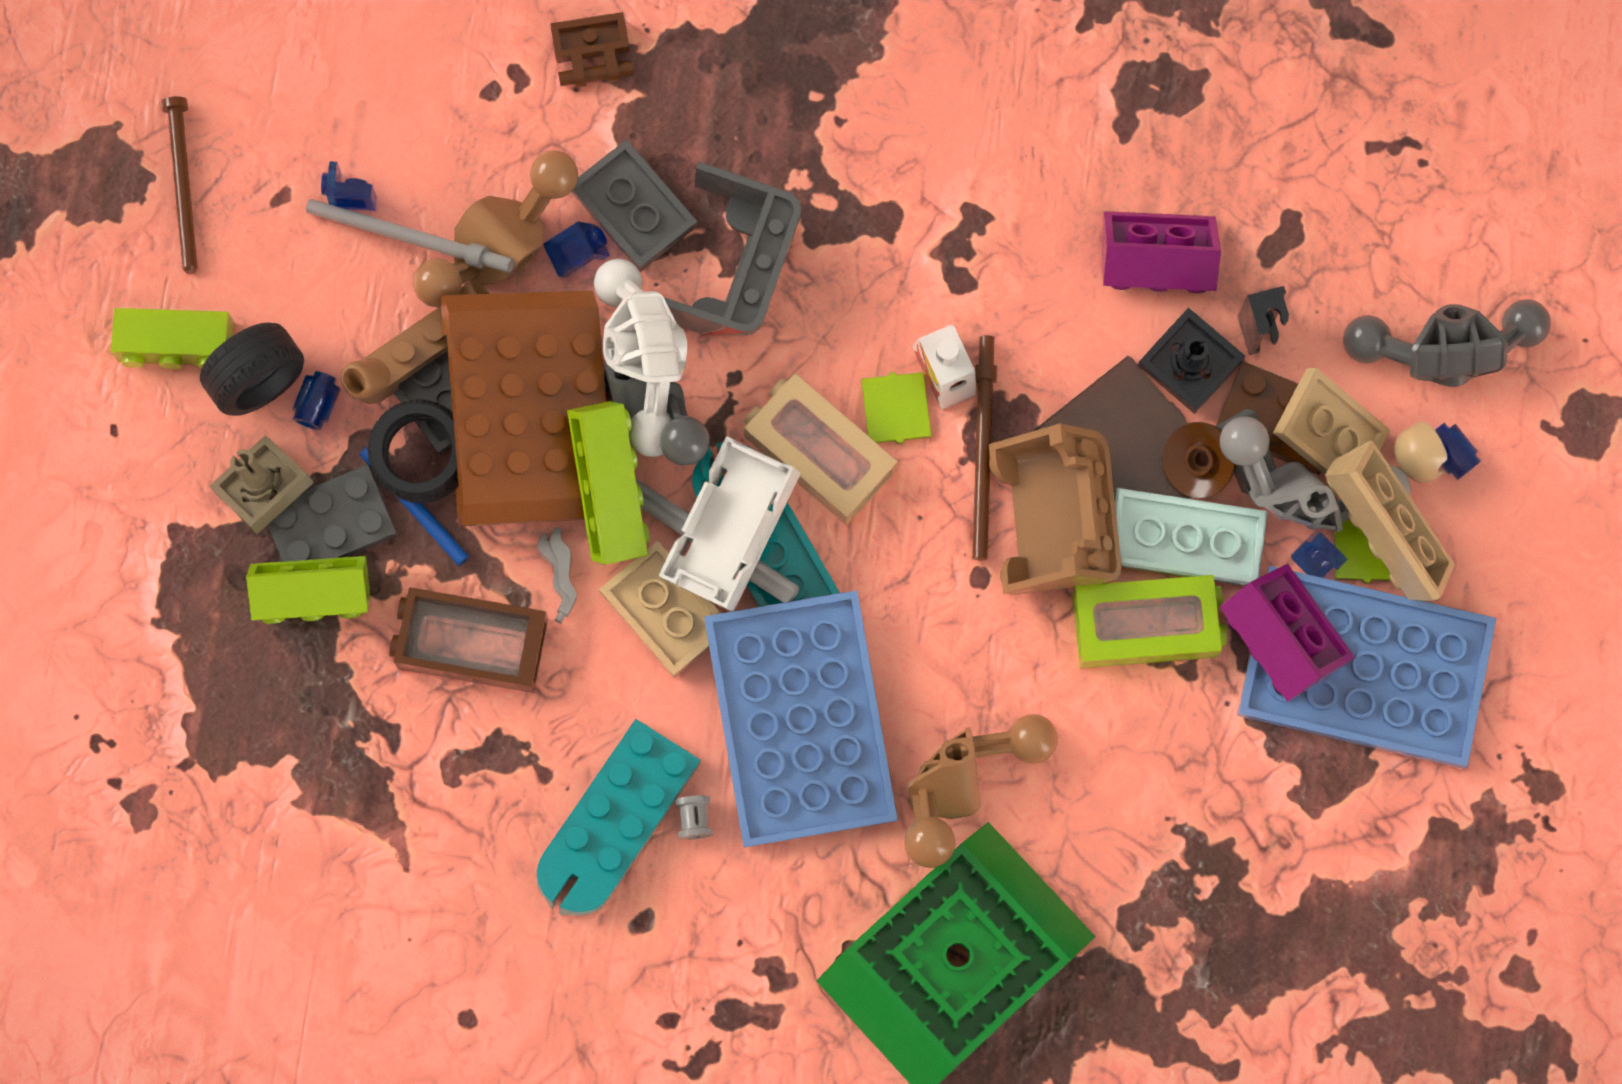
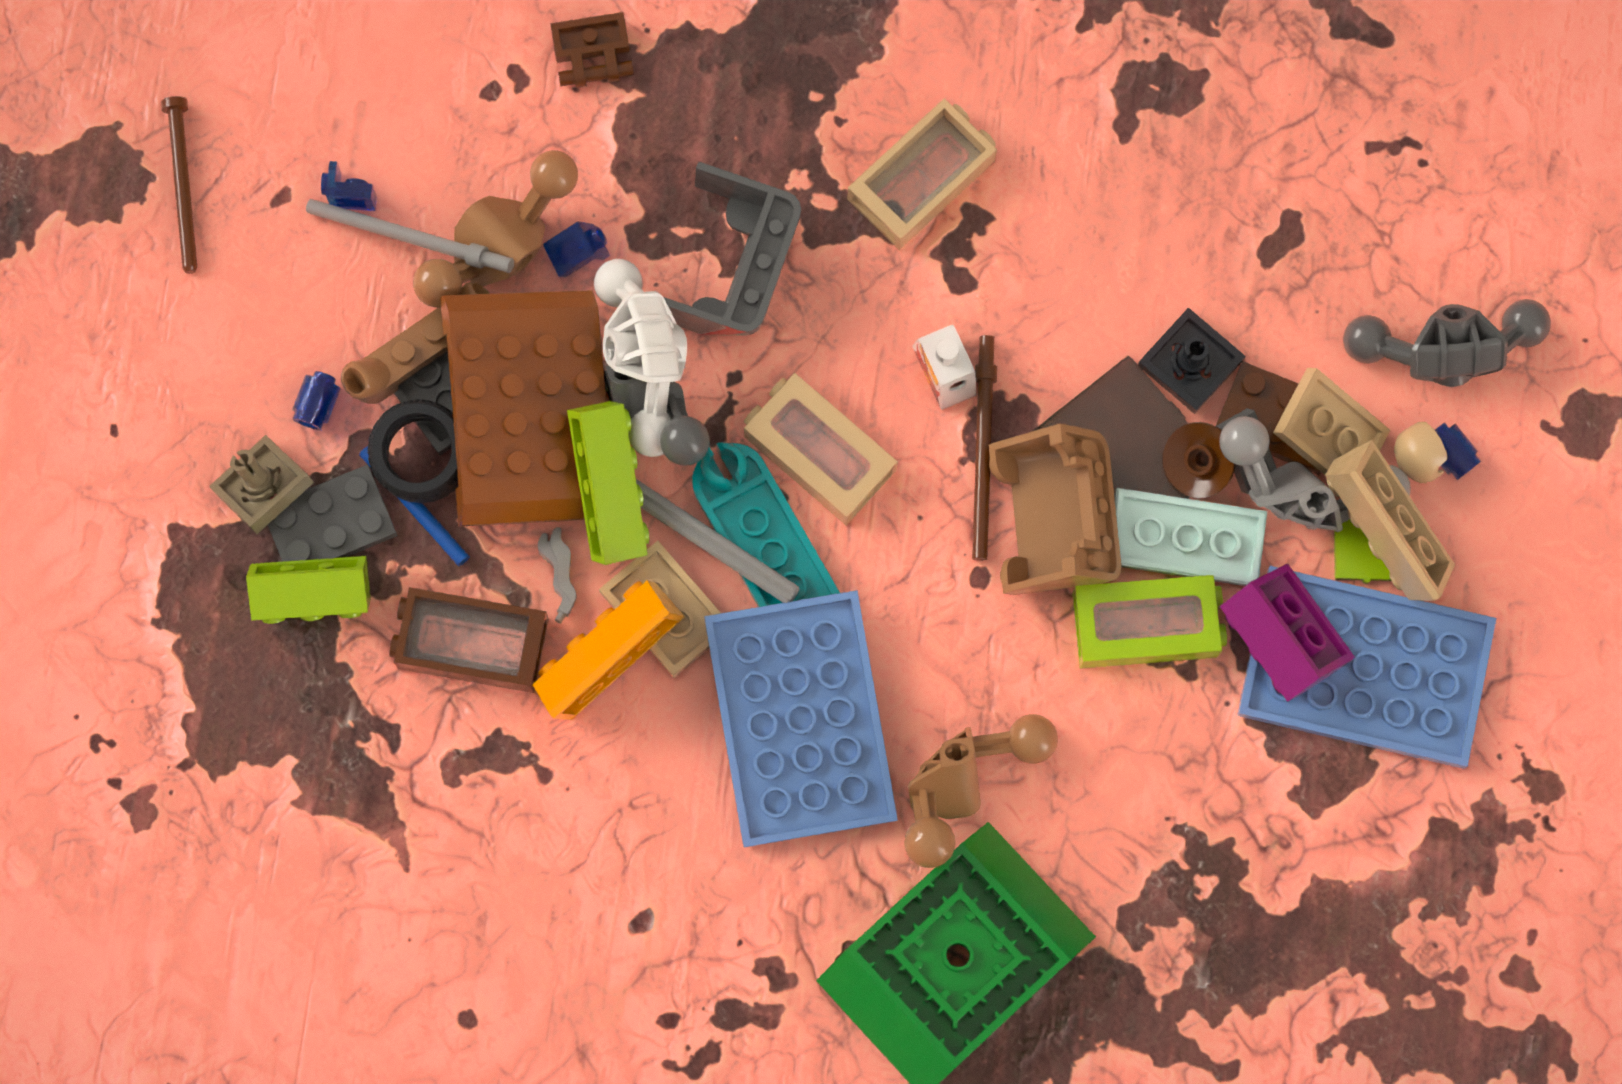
lime brick [110,308,234,369] -> none
black tyre [200,322,304,416] -> none
teal plate [537,719,701,916] -> none
dark grey plate [571,140,698,272] -> none
white piece [659,436,801,612] -> none
light grey bush [675,795,713,840] -> none
lime piece [861,372,931,445] -> none
magenta slope [1102,211,1221,293] -> none
black hinge [1238,286,1289,355] -> none
clear blue bracket [1290,529,1348,578] -> none
none -> light orange slope [533,580,685,720]
none -> piece [847,98,997,250]

